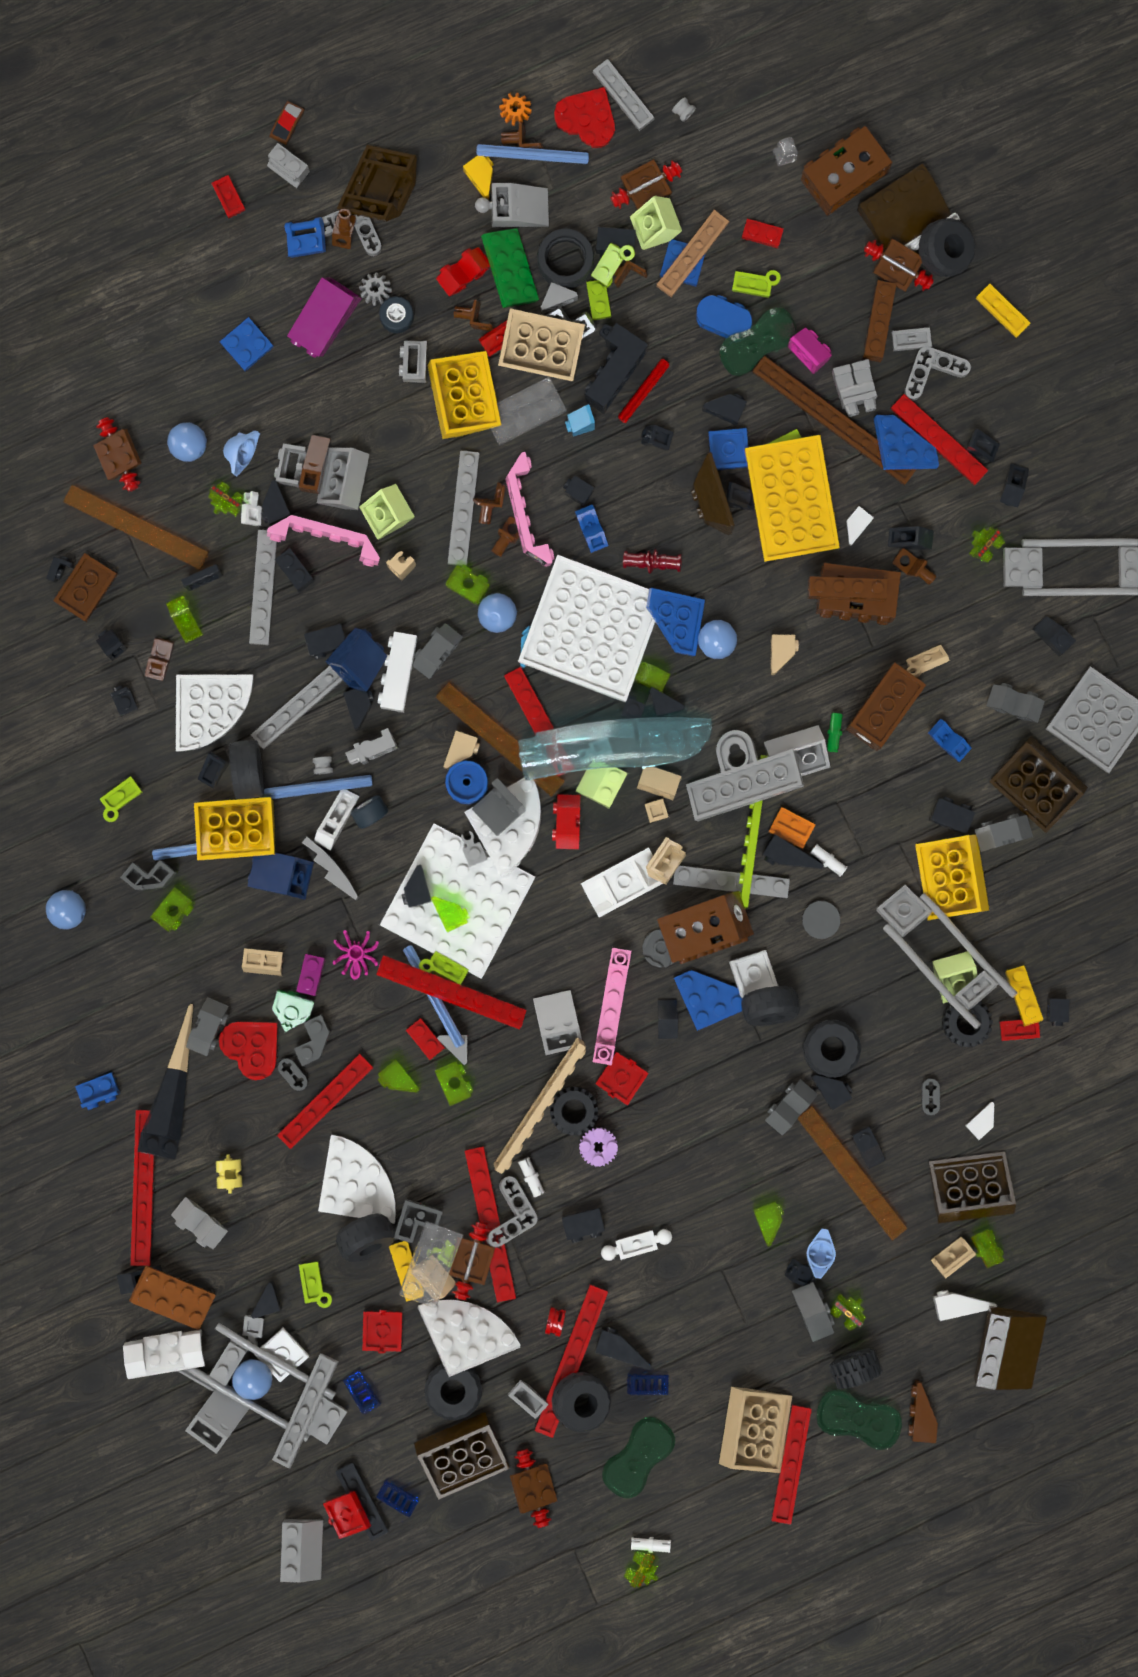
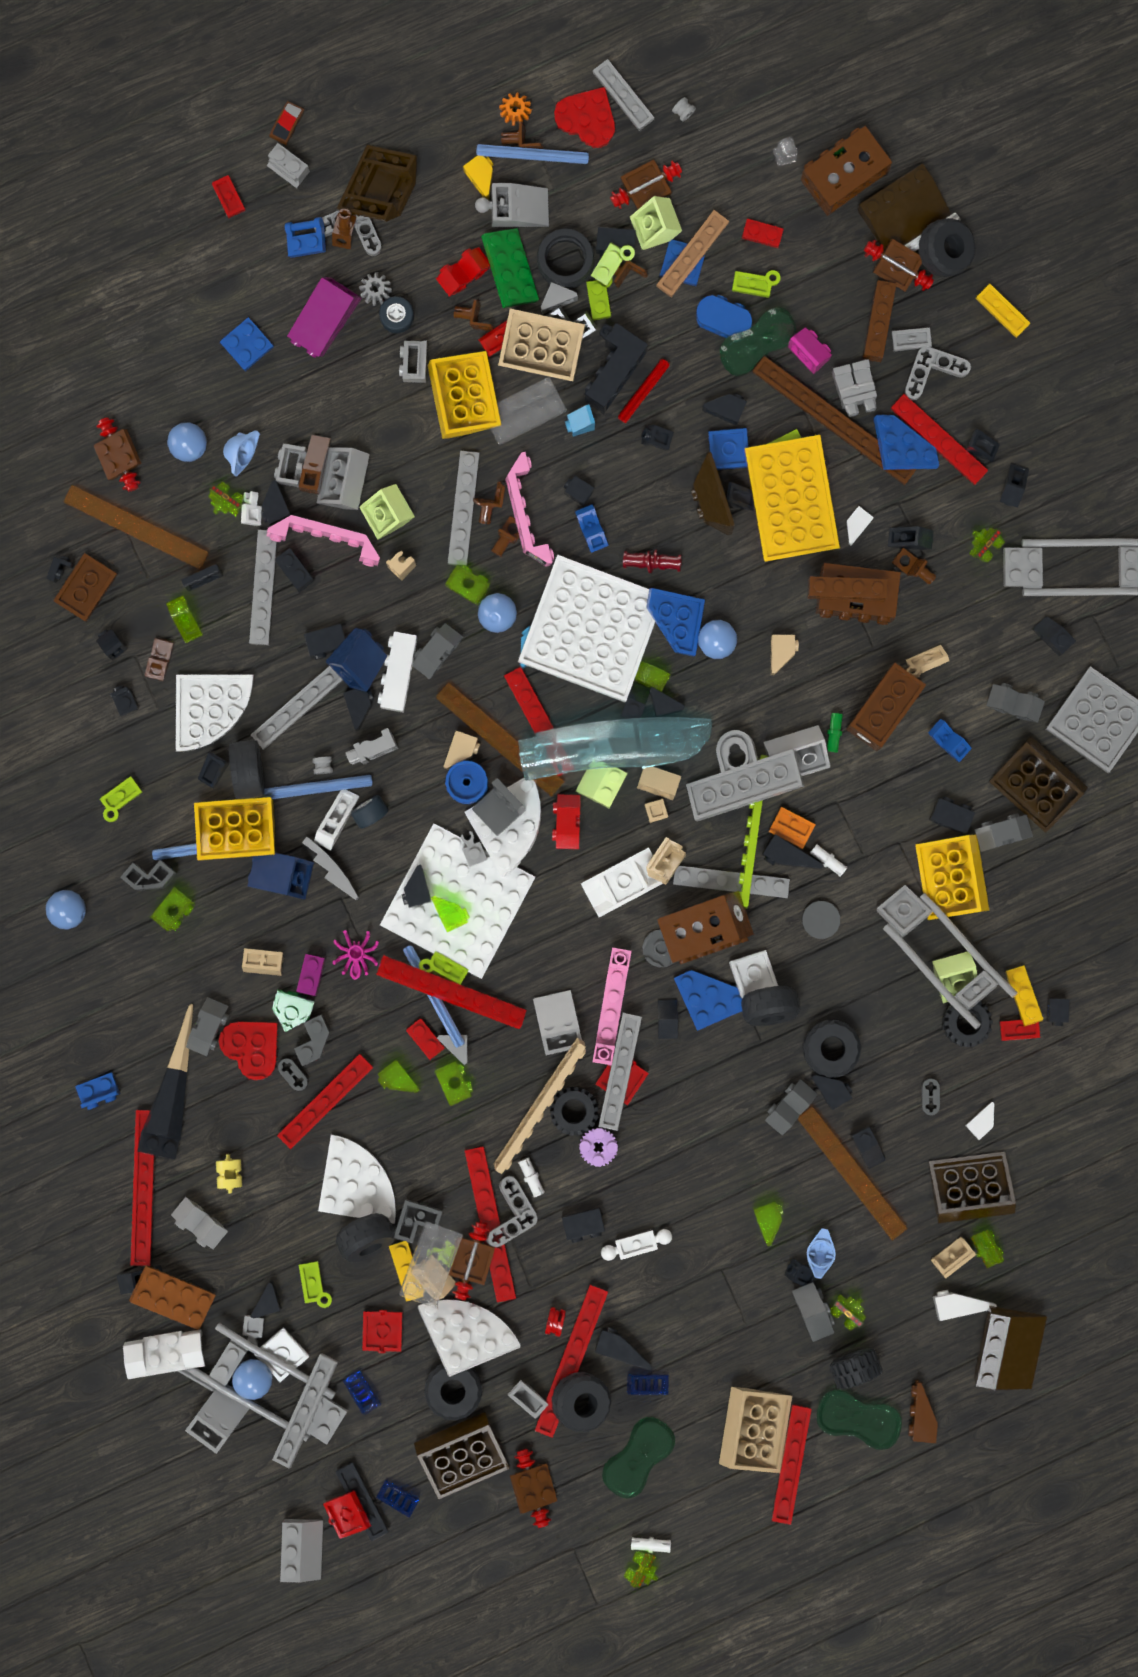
none -> light grey plate [599,1013,642,1131]

